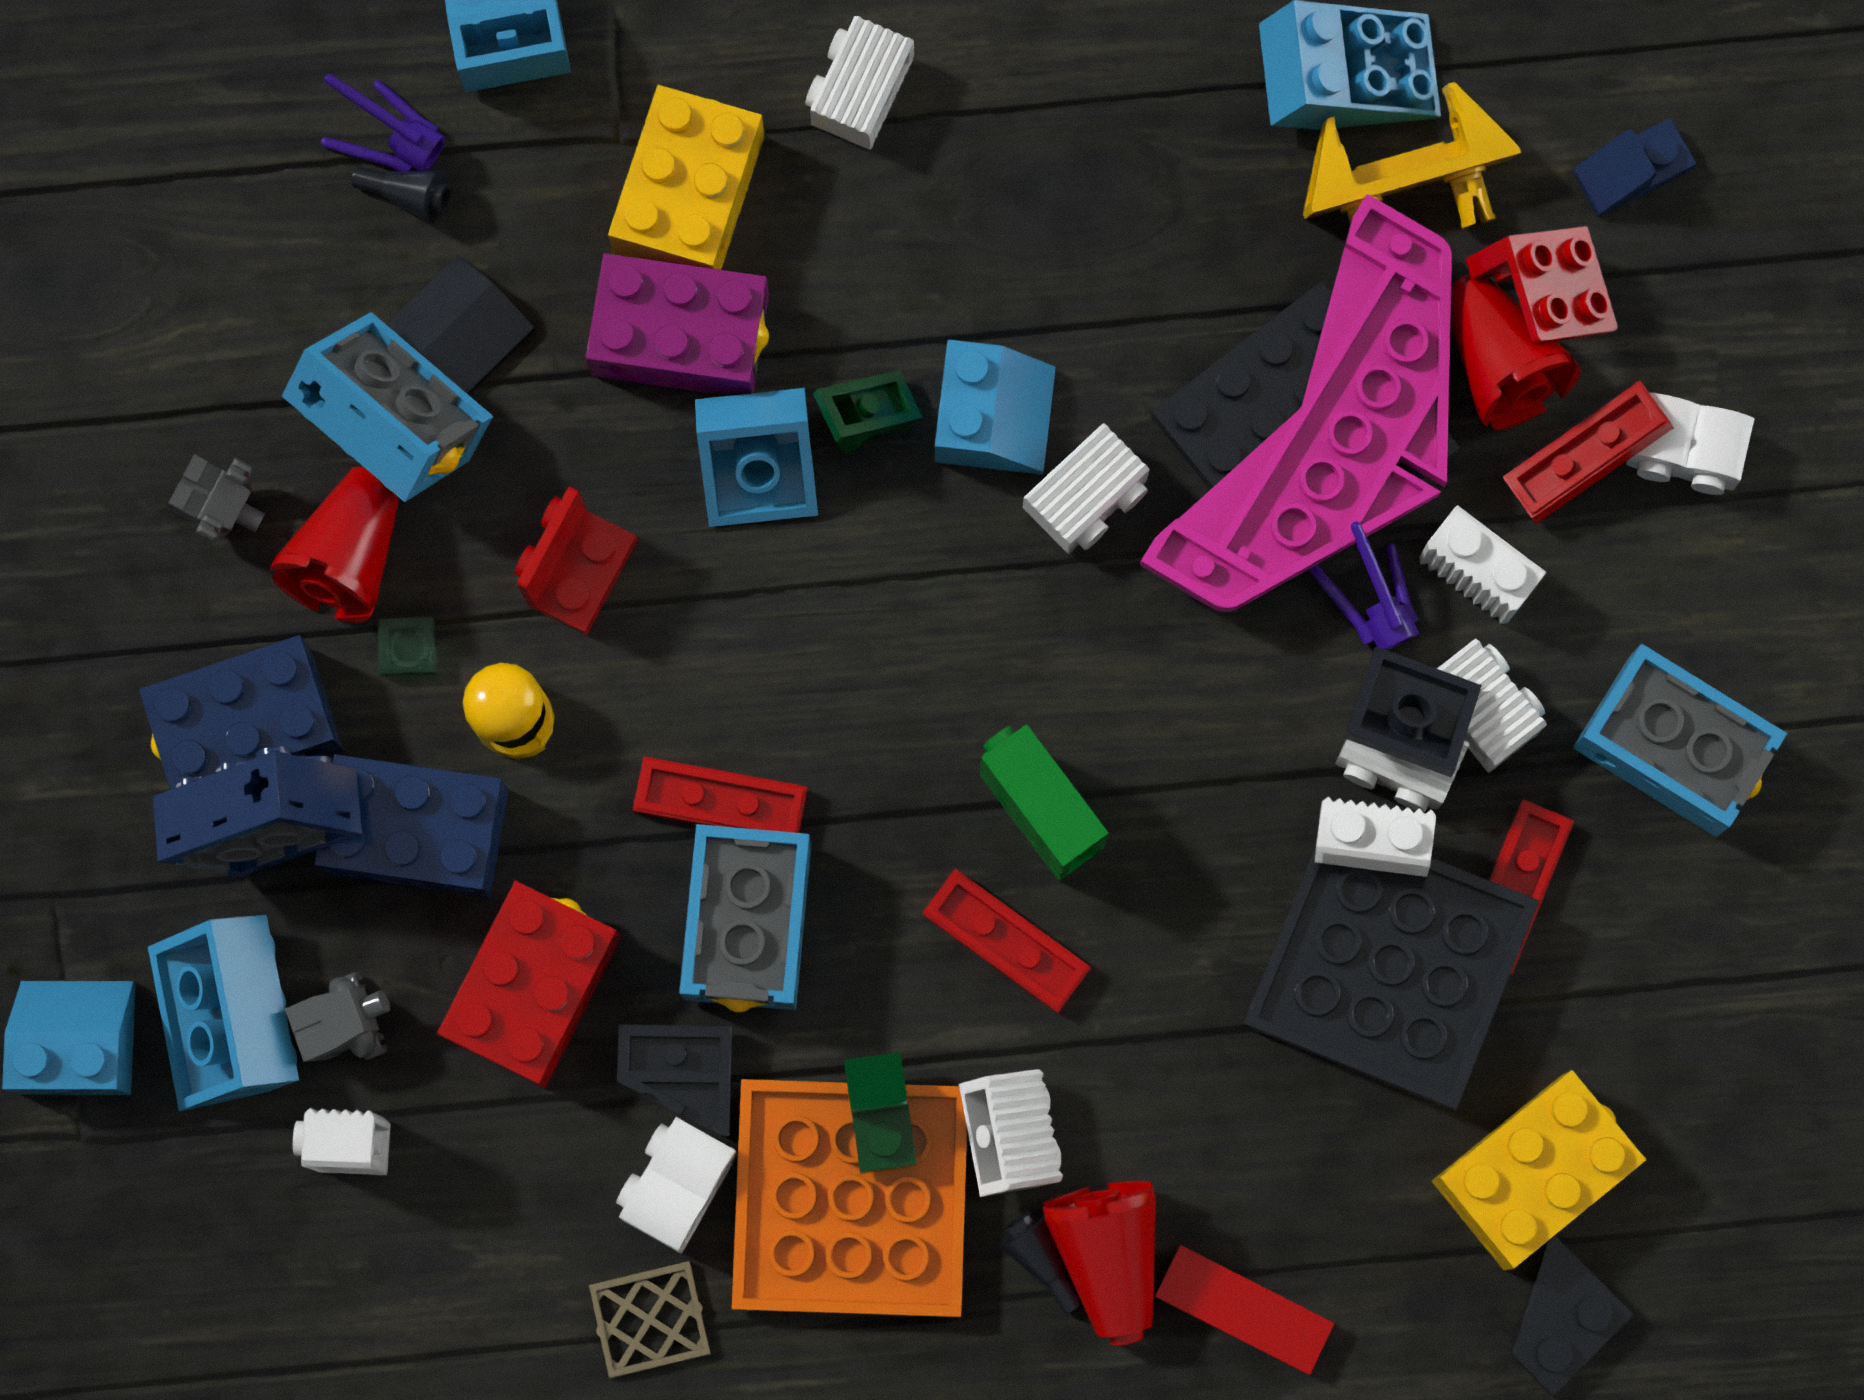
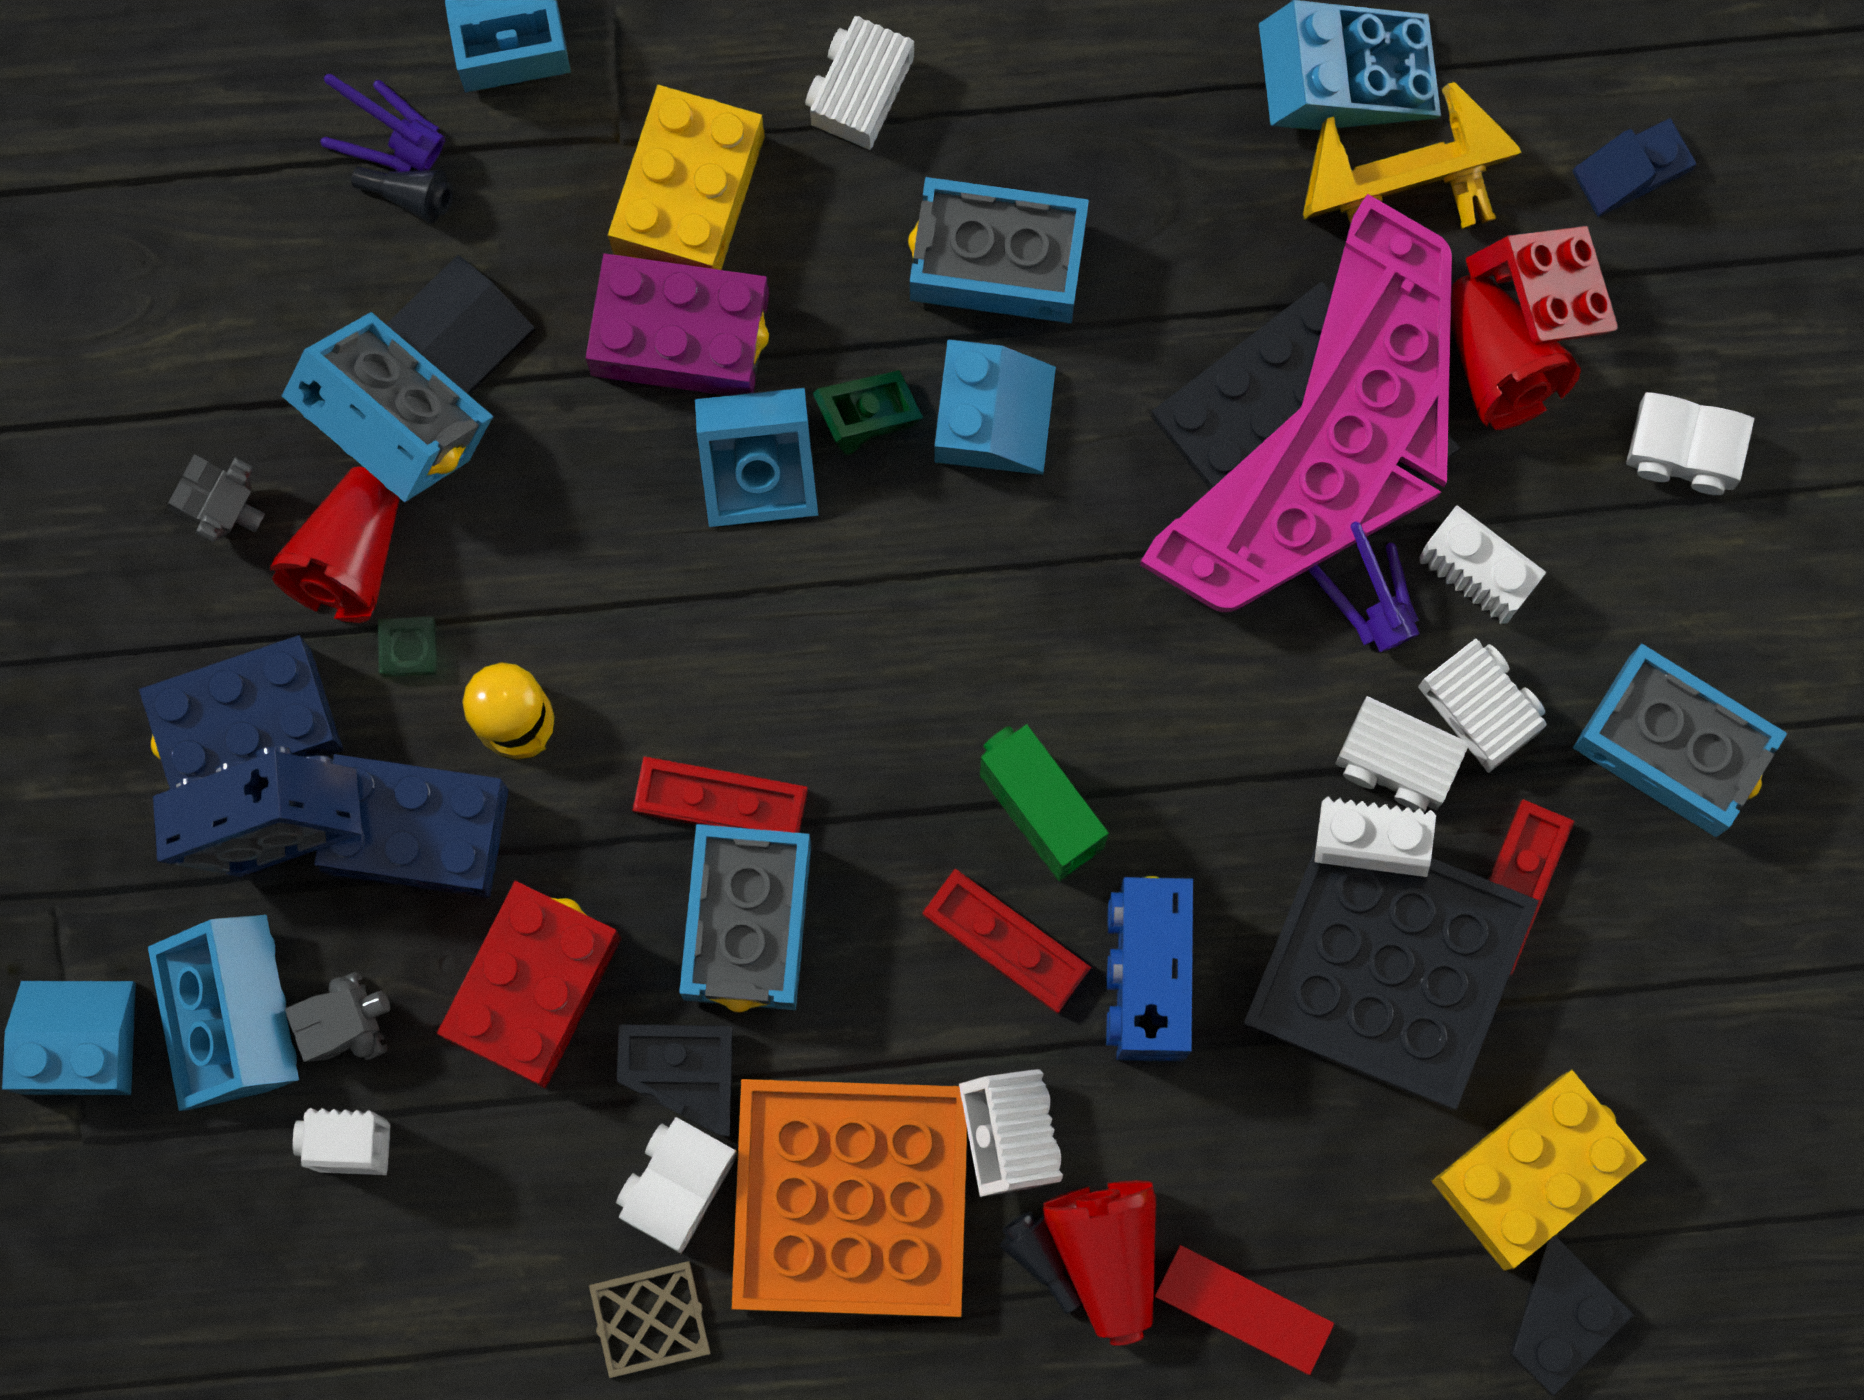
red bracket [514,486,638,636] -> none
dark green slope [844,1052,917,1174] -> none
white brick [1023,423,1149,554] -> none
black slope [1344,647,1482,778] -> none
red tile [1503,381,1674,524] -> none
none -> dark grey piece [908,177,1089,323]
none -> blue piece [1106,876,1193,1061]

